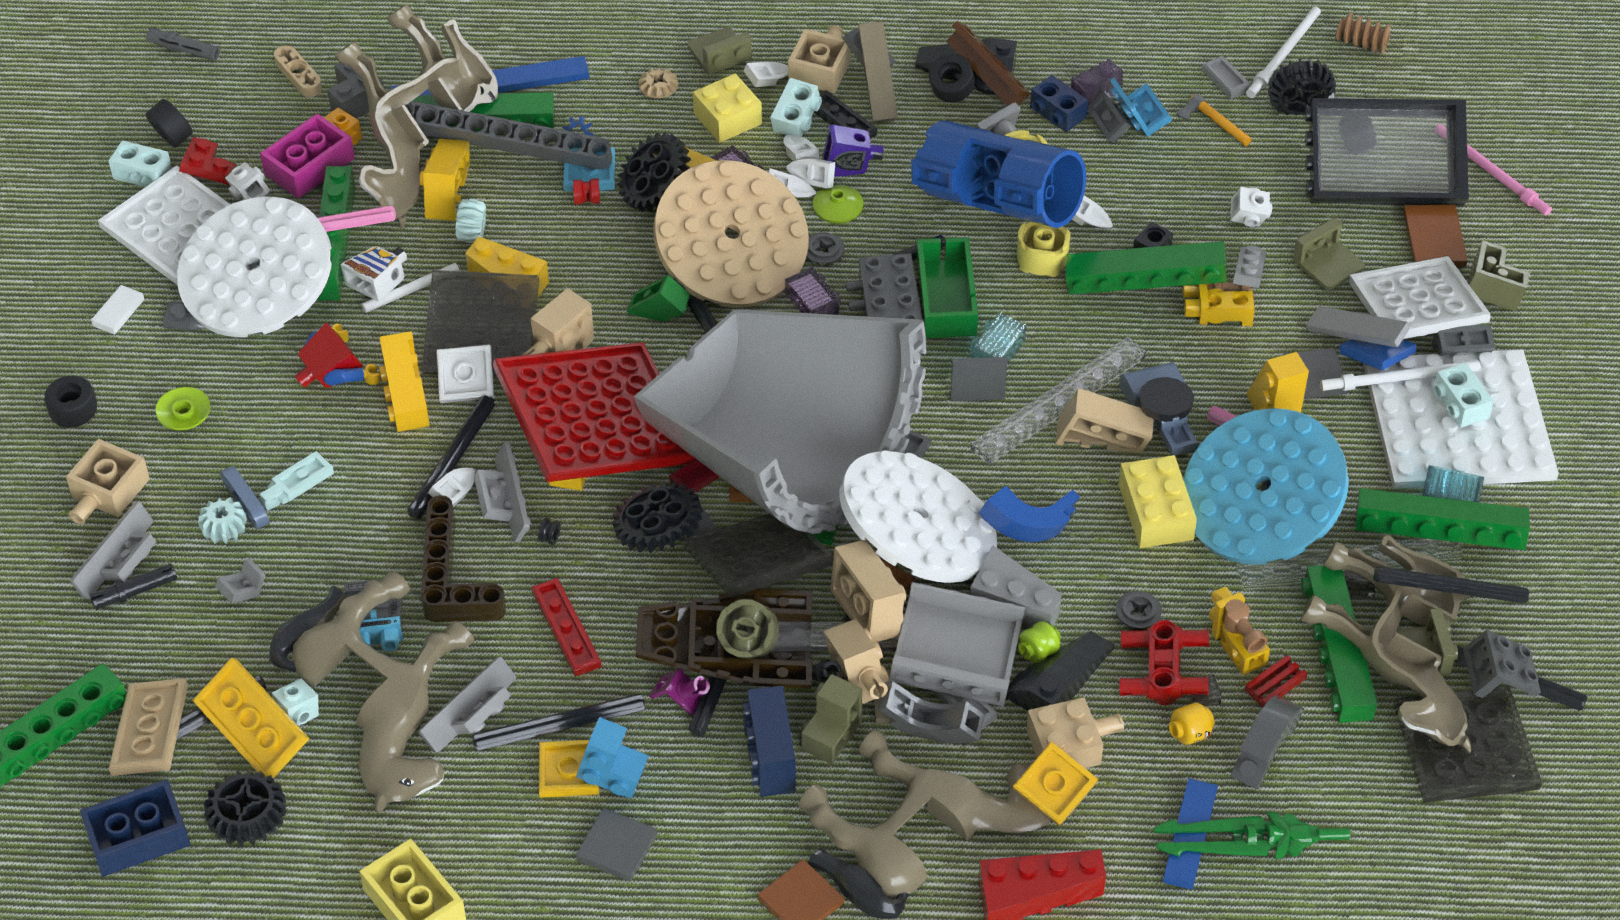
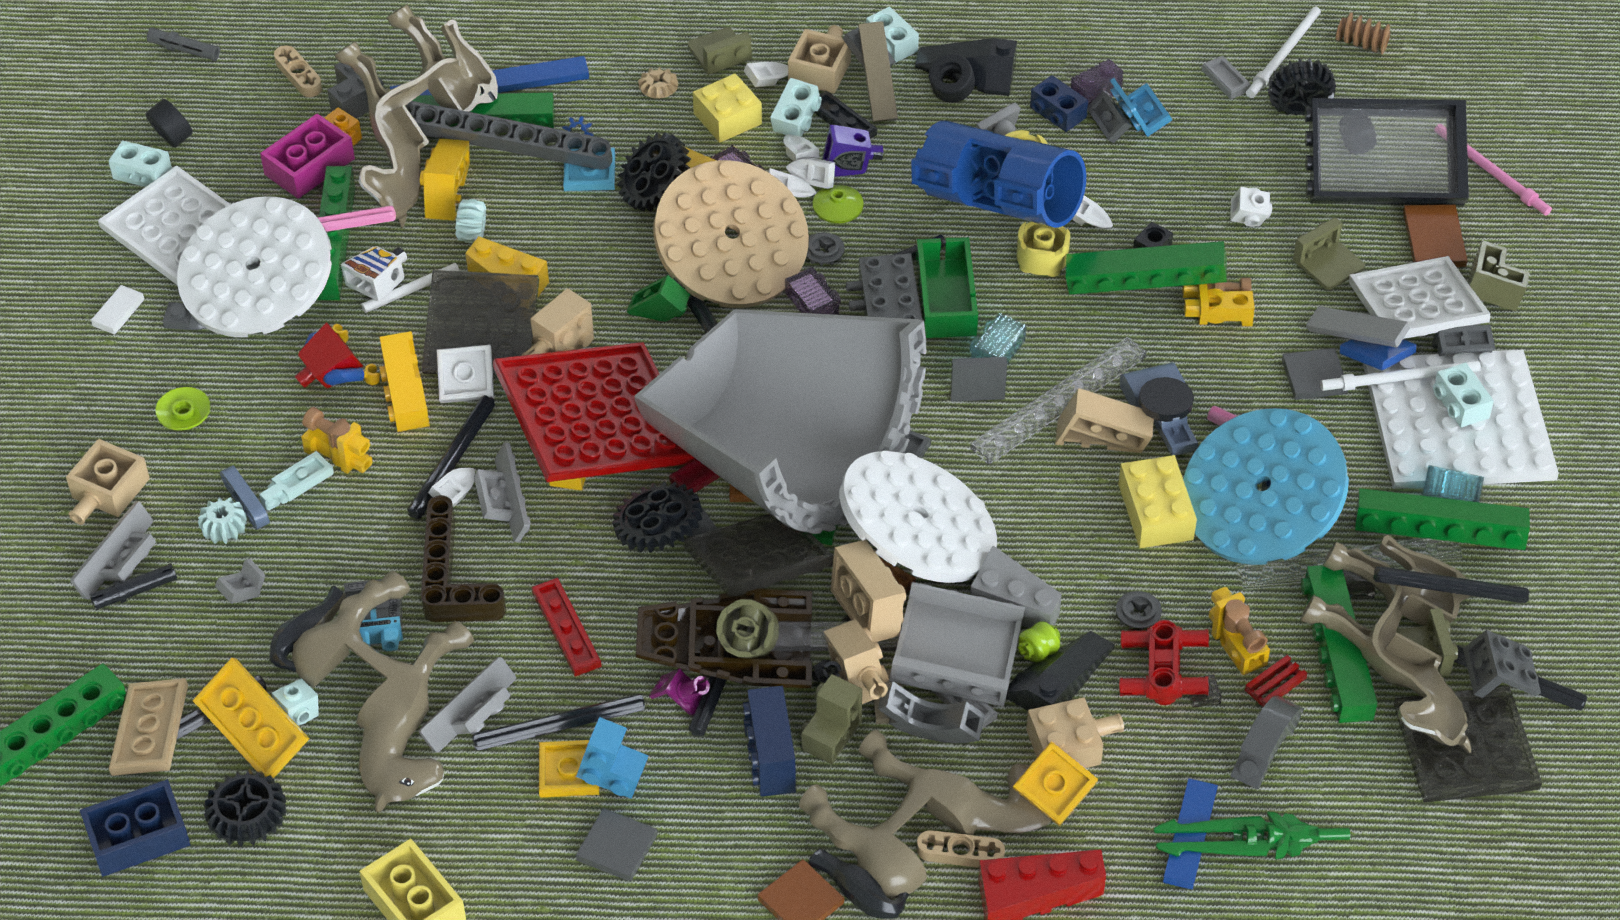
black tyre [44,375,97,428] -> none
red plate [179,137,236,185] -> none
white brick [225,162,270,201] -> none
black bush [538,517,561,545] -> none
red wheel [573,178,600,205] -> none
reddish brown fence [946,21,1031,106] -> none
blue arch [978,486,1080,542] -> none
yellow head [1169,703,1215,745] -> none
light orange piece [1177,94,1252,146] -> none
light grey plate [1233,245,1267,288] -> none
yellow wedge [1246,352,1309,413] -> none
none -> yellow hips [301,407,373,474]
none -> light aqua brick [866,7,919,63]
none -> tan beam [917,830,1005,868]

